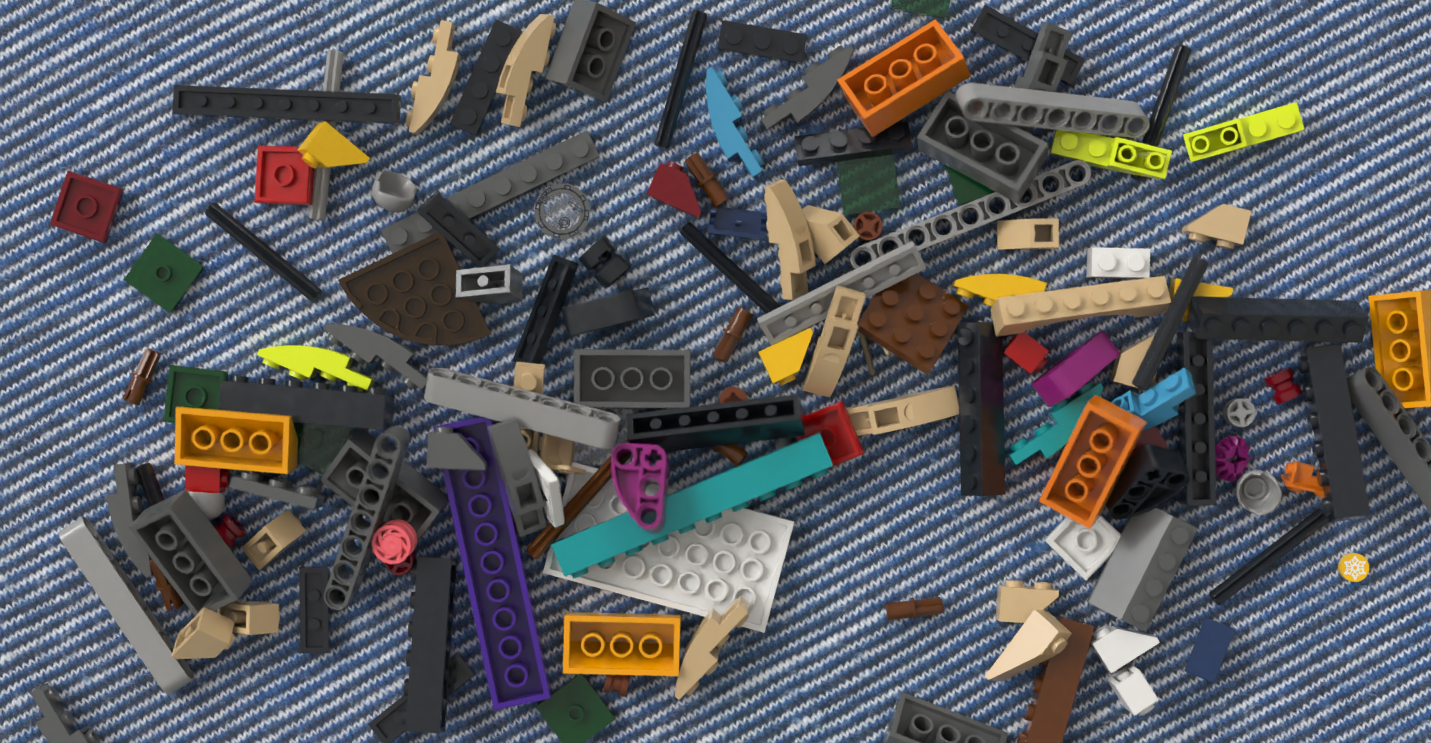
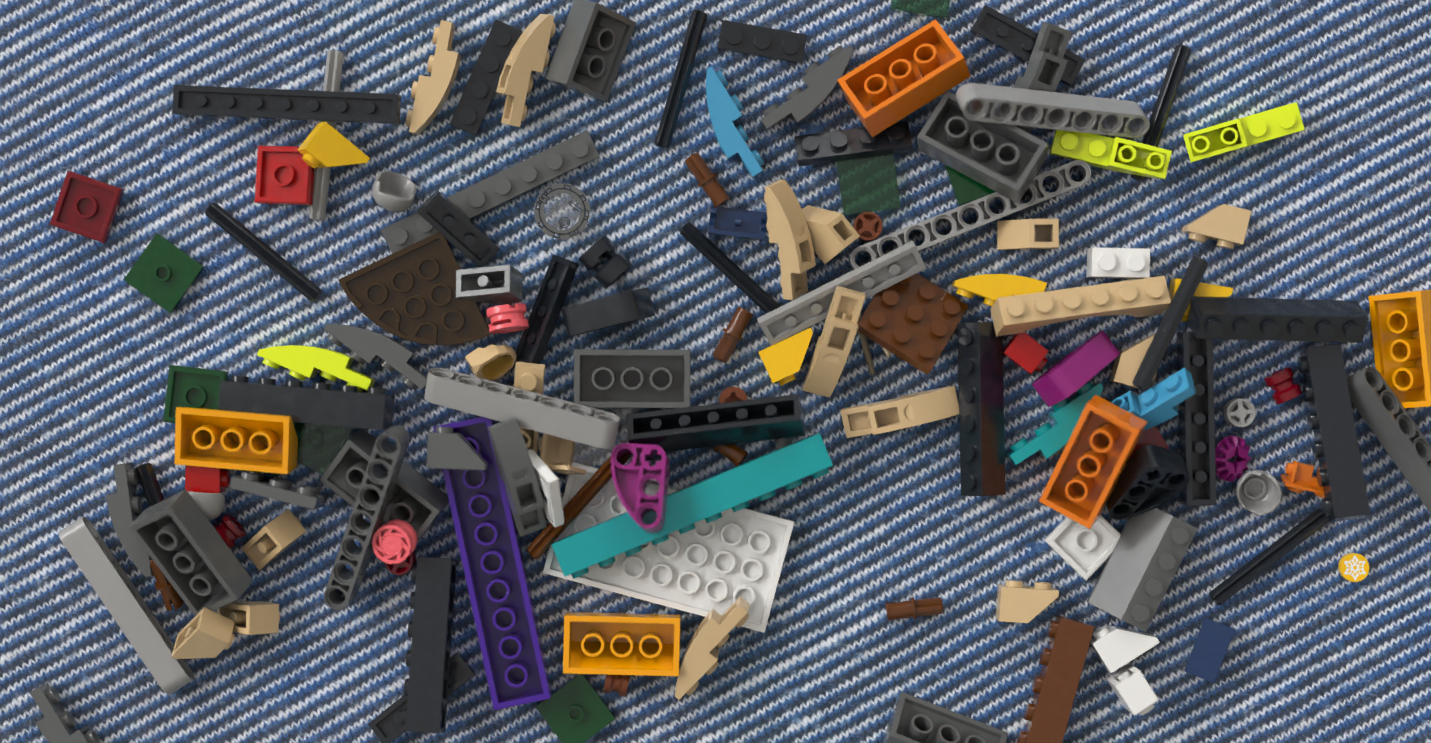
reddish brown axle [122,348,160,405] -> none
black plate [299,566,331,653] -> none
dark red slope [647,161,702,219] -> none
red plate [796,400,865,468] -> none
tan slope [985,609,1072,682] -> none
none -> tan rock [465,344,517,381]
none -> coral wheel [486,303,529,334]

